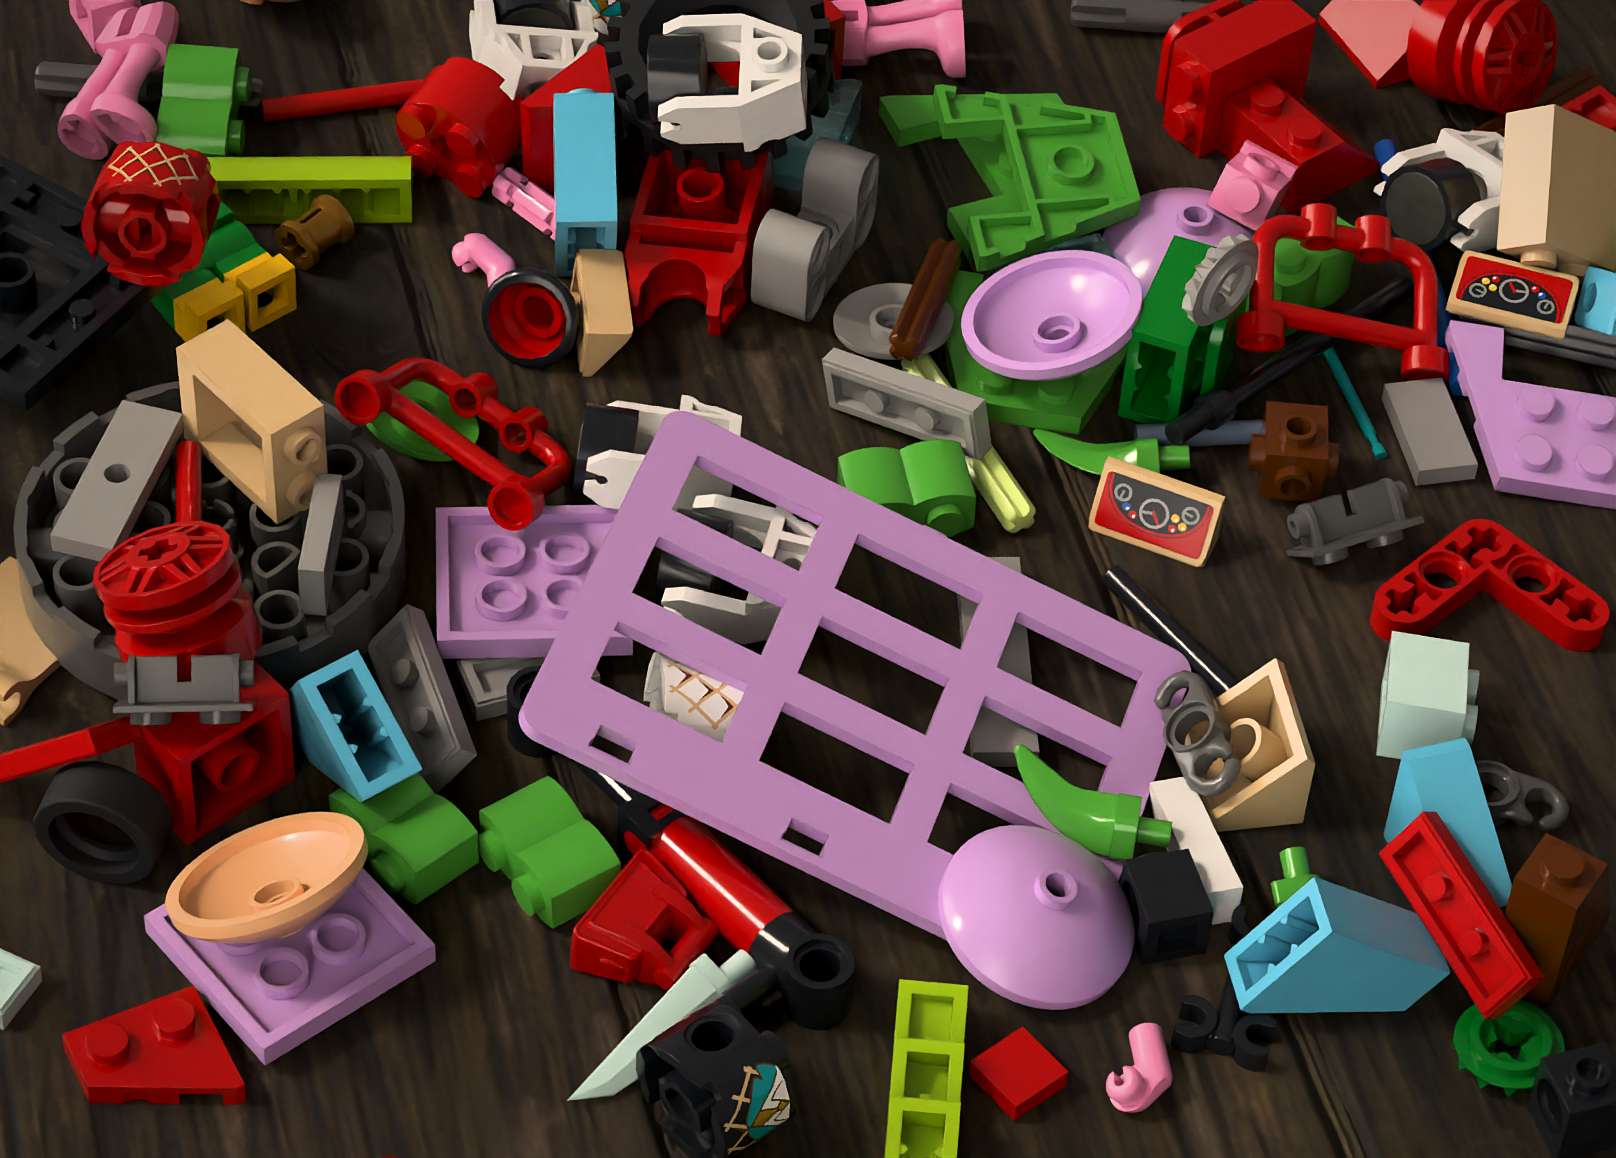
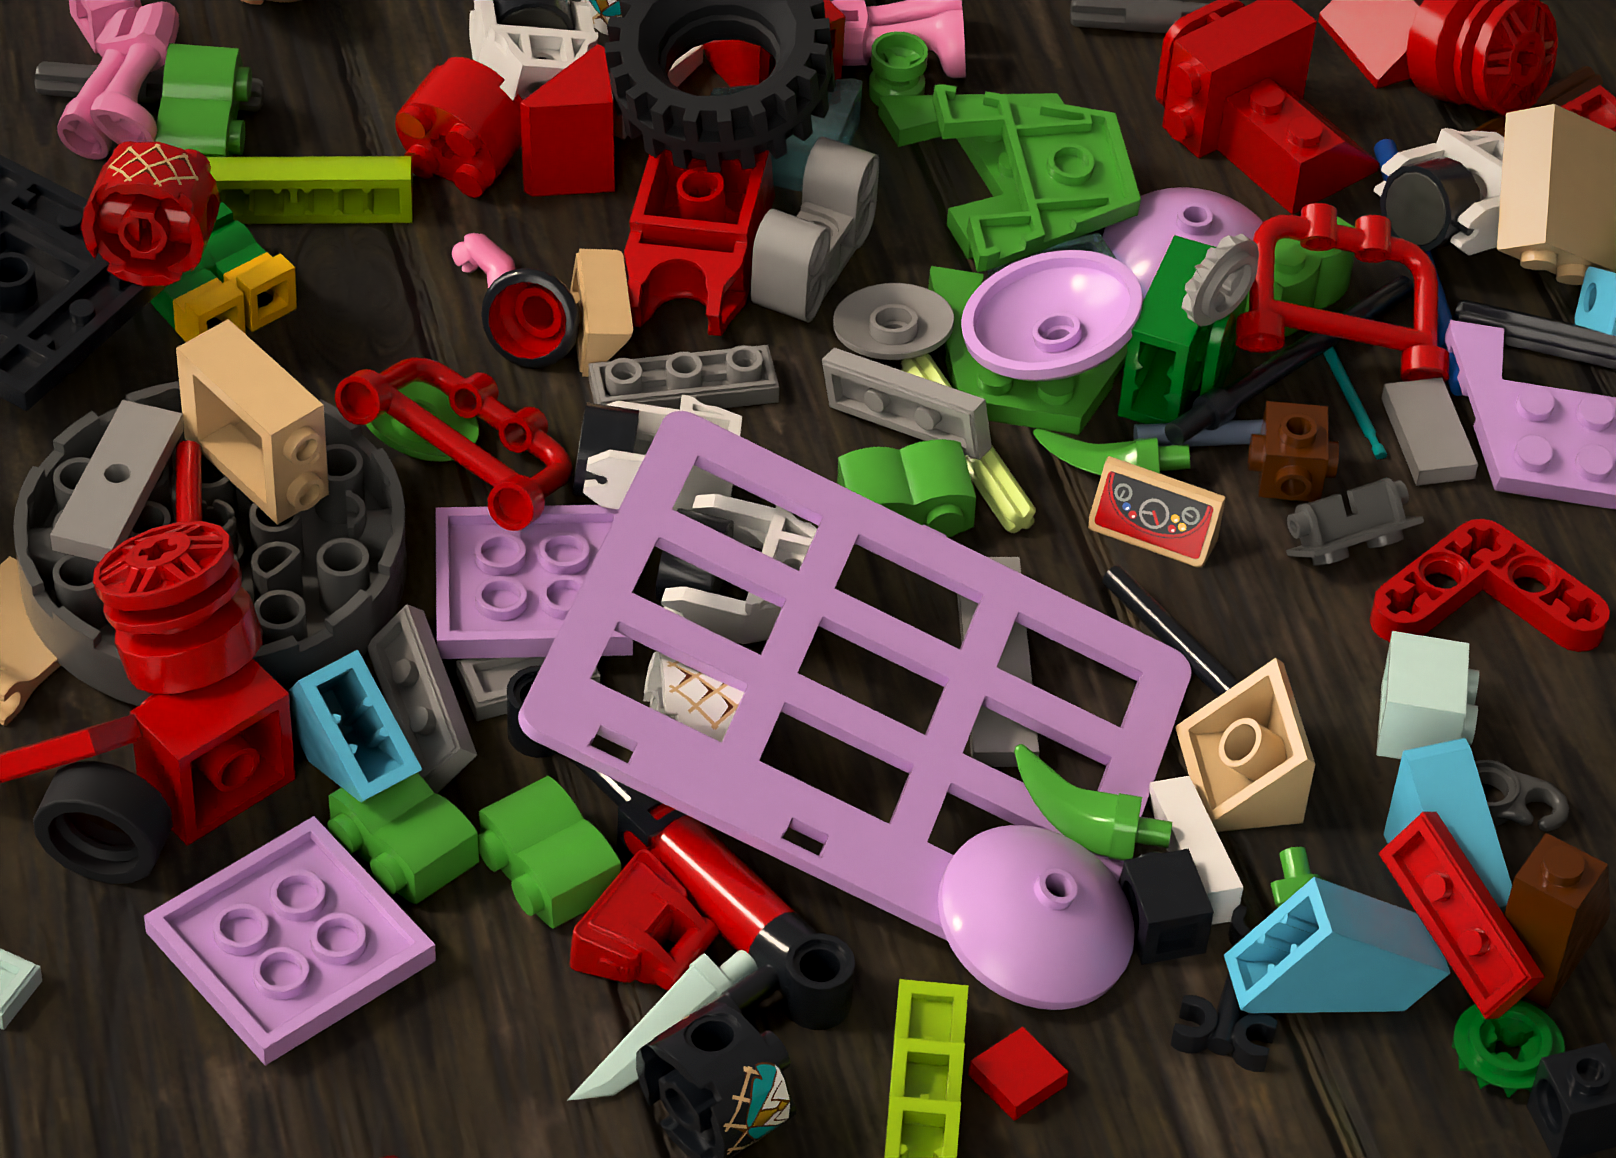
red wing [62,985,247,1105] -> none
dark grey hinge [113,653,257,725] -> none
light nougat dish [165,812,368,943] -> none
red bar [261,79,424,122] -> none
pearl gold bush [275,194,355,270] -> none
light grey tile [298,473,344,616] -> none
bright pink axle [491,167,555,241] -> none
medium azure slope [553,88,617,277] -> none
white piece [647,13,808,152] -> none
reddish brown axle [889,238,962,362] -> none
bright pink arm [1106,1023,1173,1113] -> none
dark grey piece [1154,670,1241,797] -> none
bright pink brick [1206,140,1298,231] -> none
slope [1446,250,1580,340] -> none
none -> light grey tile [588,345,779,410]
none -> bright green wheel [869,31,928,107]

